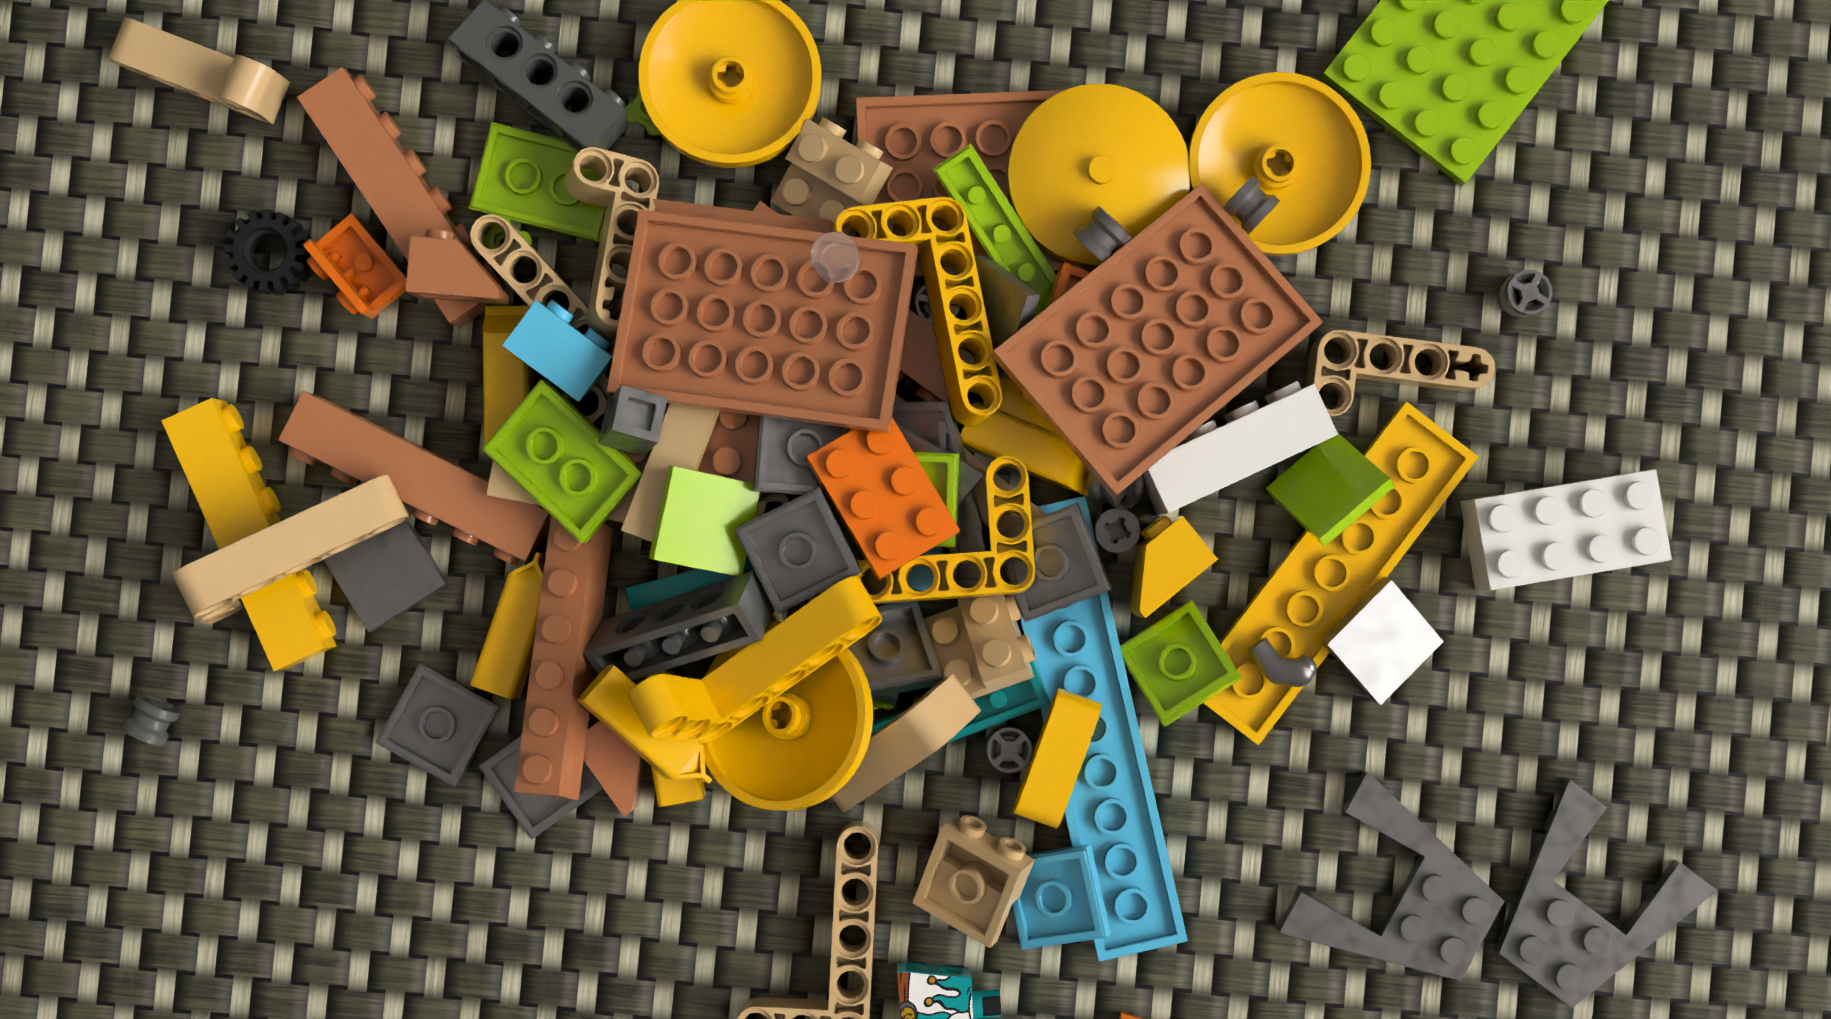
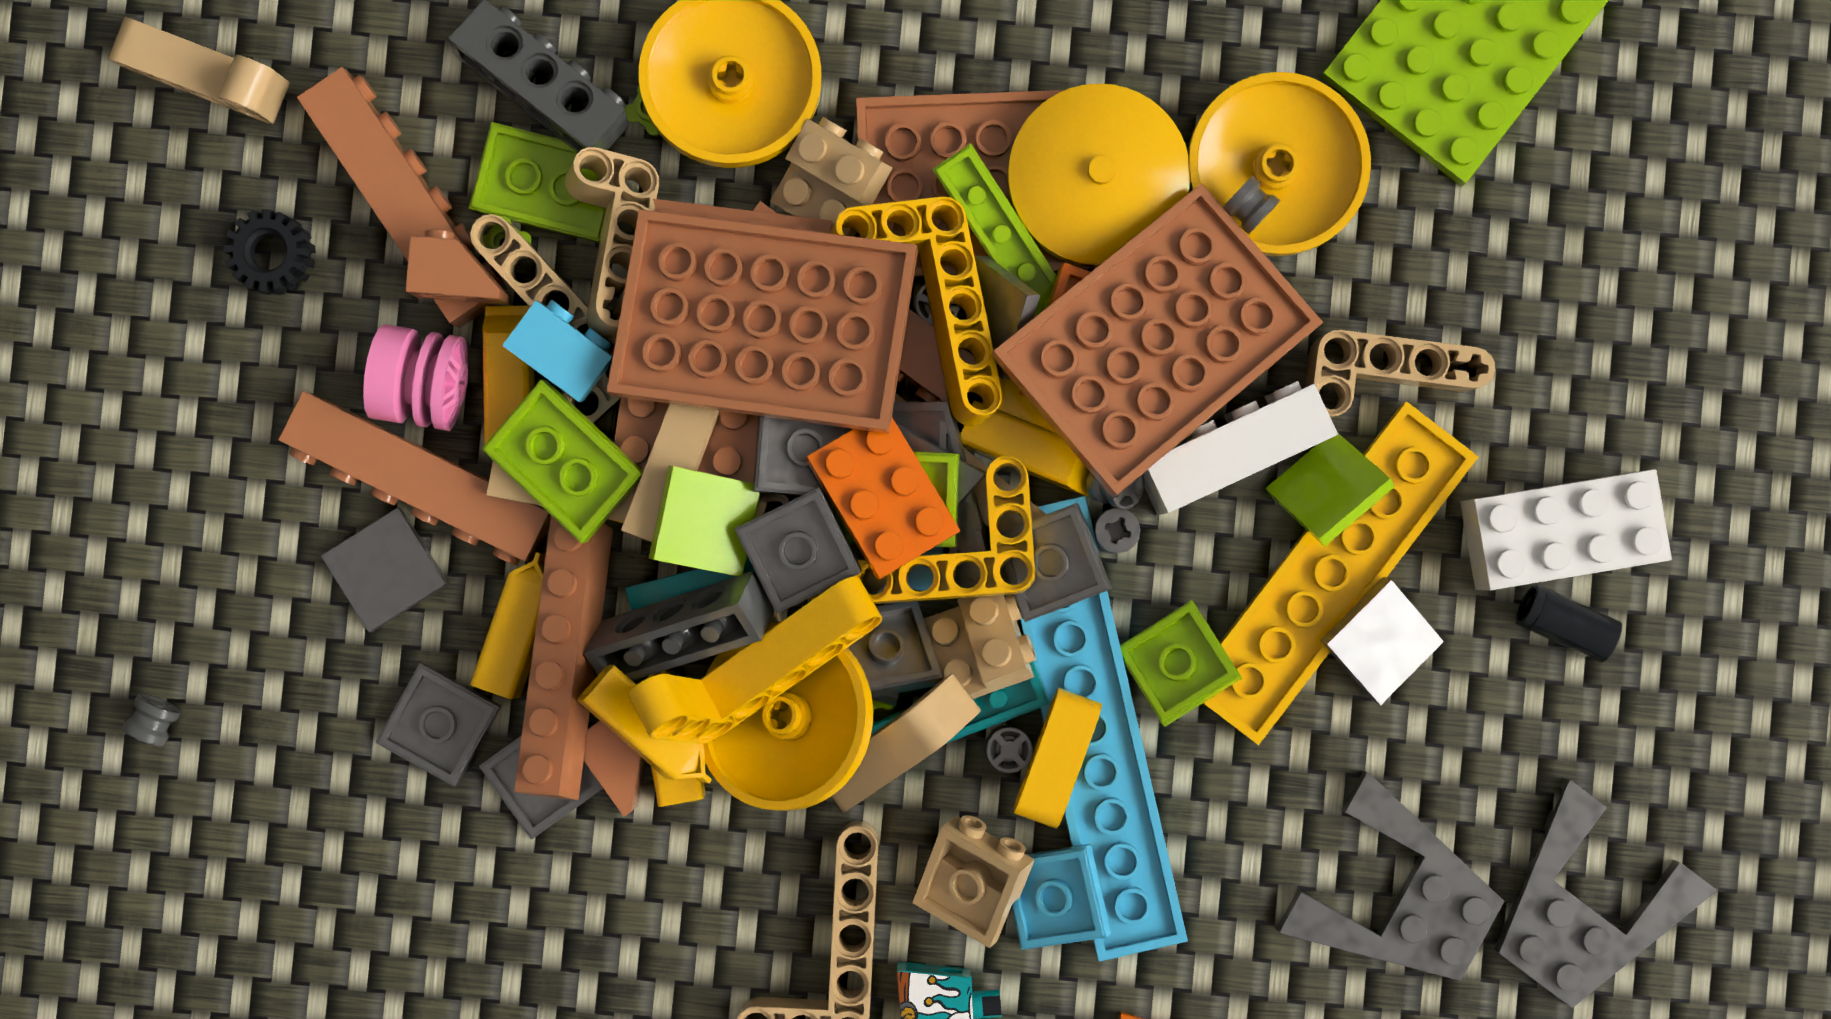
yellow brick [161,398,337,671] -> none
tan beam [172,475,409,625] -> none
orange bracket [302,213,407,319] -> none
flat silver brick [598,385,667,456] -> none
clear tile [811,232,860,283] -> none
flat silver wheel [1073,205,1132,262] -> none
yellow slope [1129,515,1218,618] -> none
flat silver arm [1247,637,1317,687] -> none
flat silver wheel [1497,269,1553,319] -> none
none -> bright pink wheel [363,324,468,431]
none -> black pin [1516,584,1622,662]

